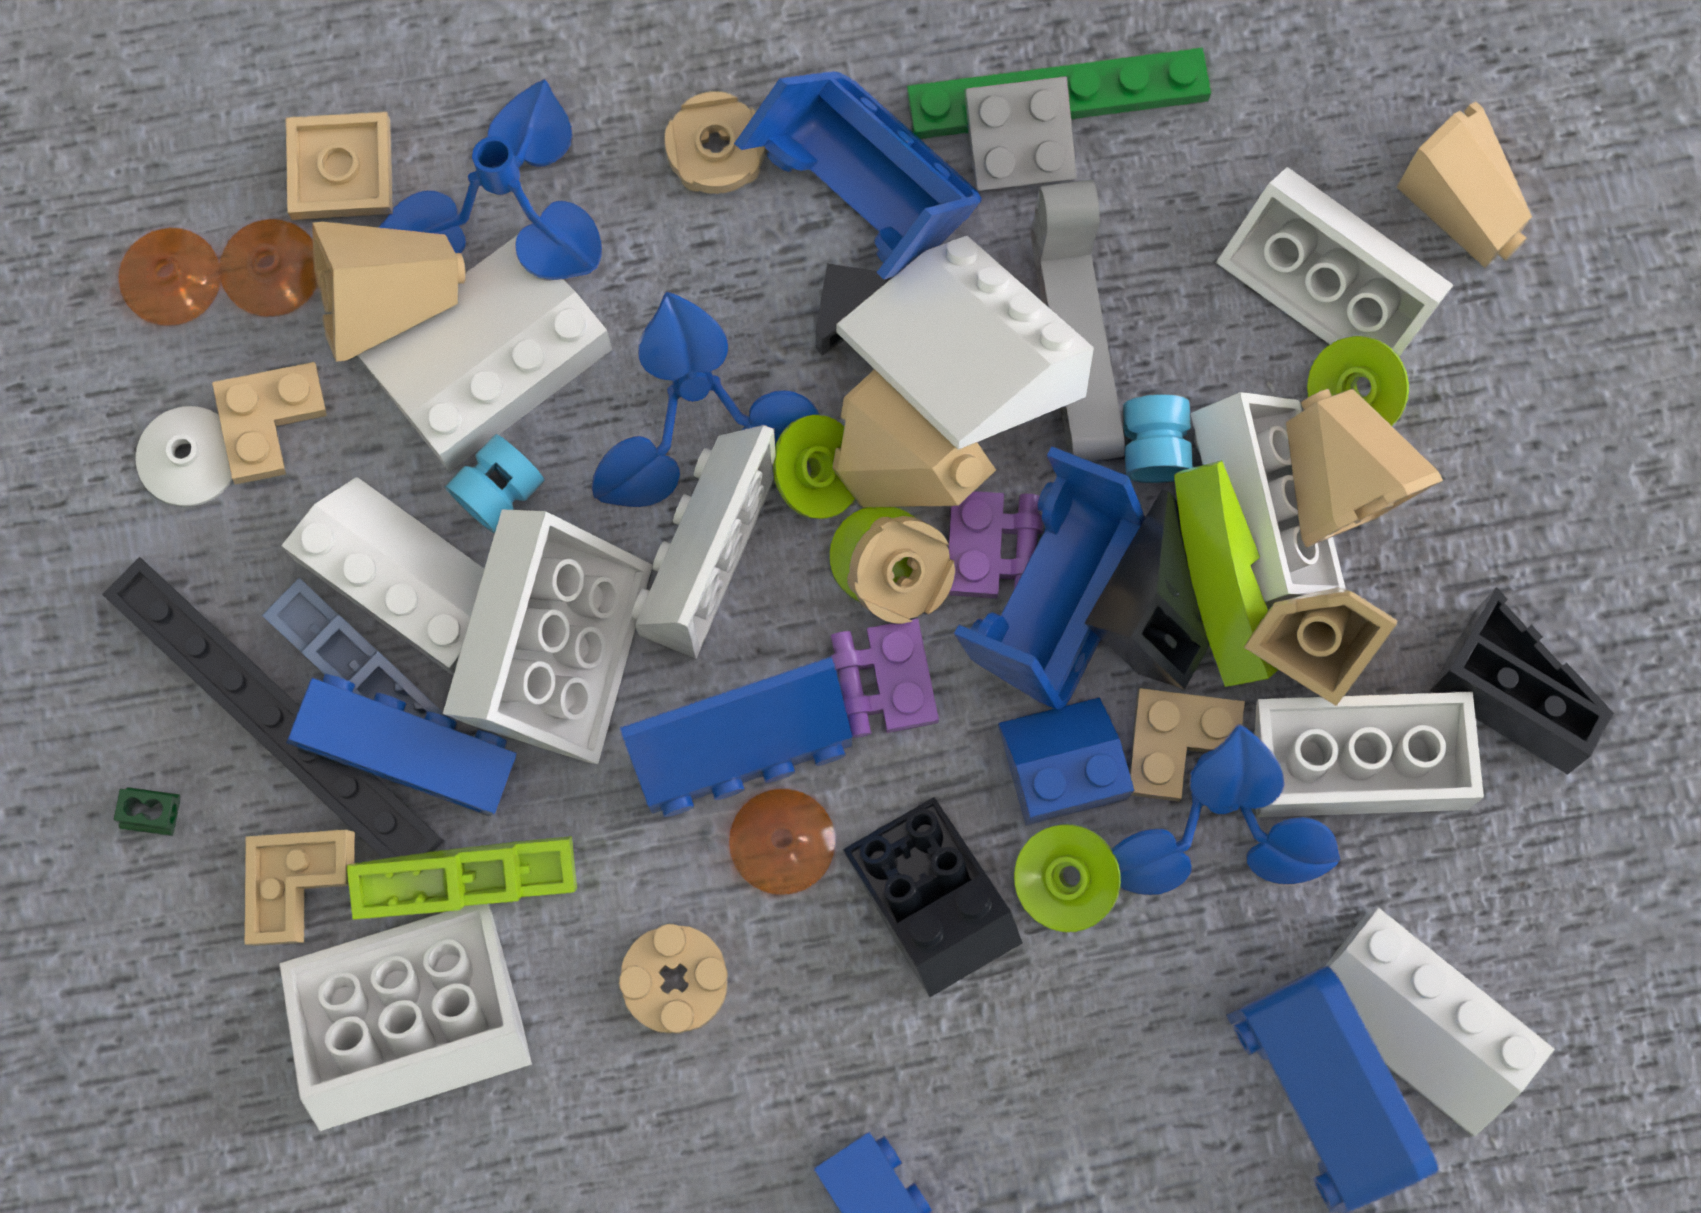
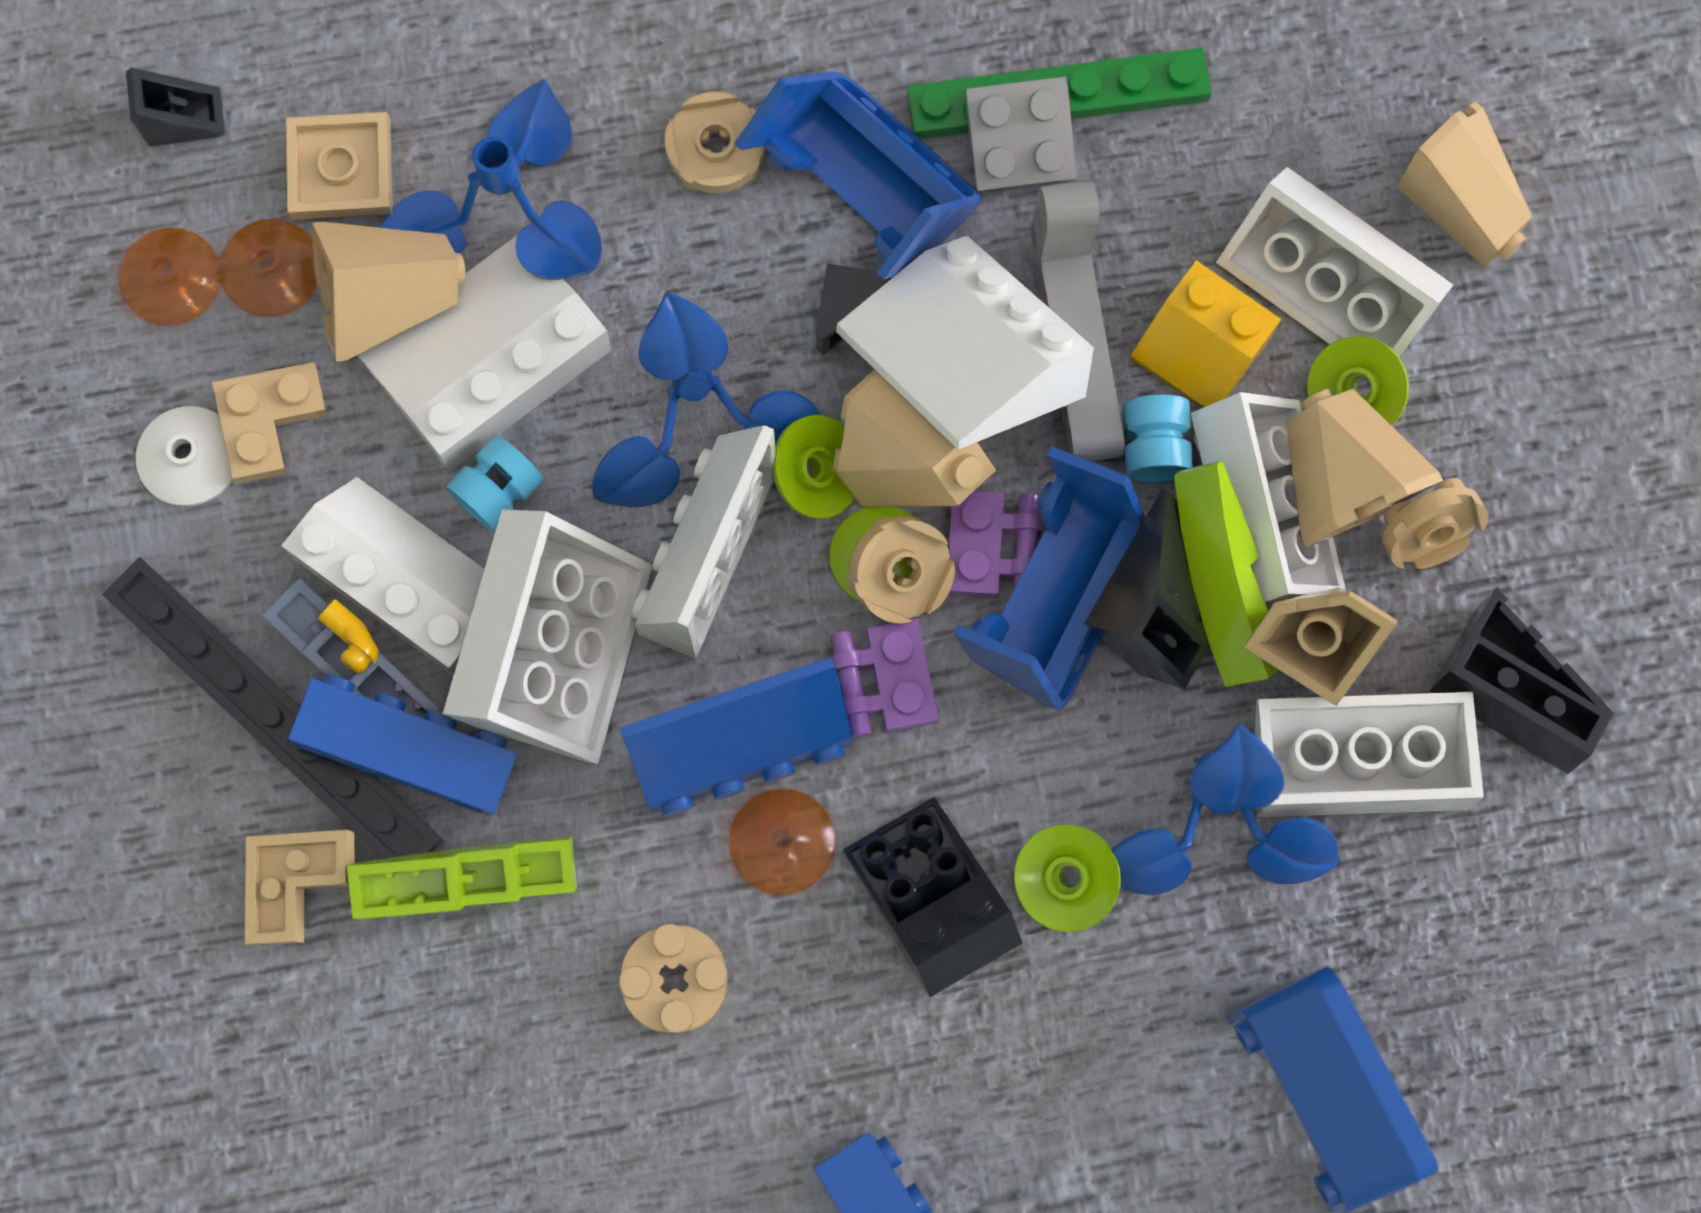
dark green piece [113,787,180,836] -> none
white slope [279,904,532,1131] -> none
blue slope [998,697,1135,826] -> none
tan plate [1129,688,1245,802] -> none
white slope [1324,908,1555,1137] -> none
none -> black slope [126,68,225,147]
none -> yellow arm [317,599,379,674]
none -> yellow slope [1130,260,1281,409]
none -> tan plate [1382,478,1489,569]

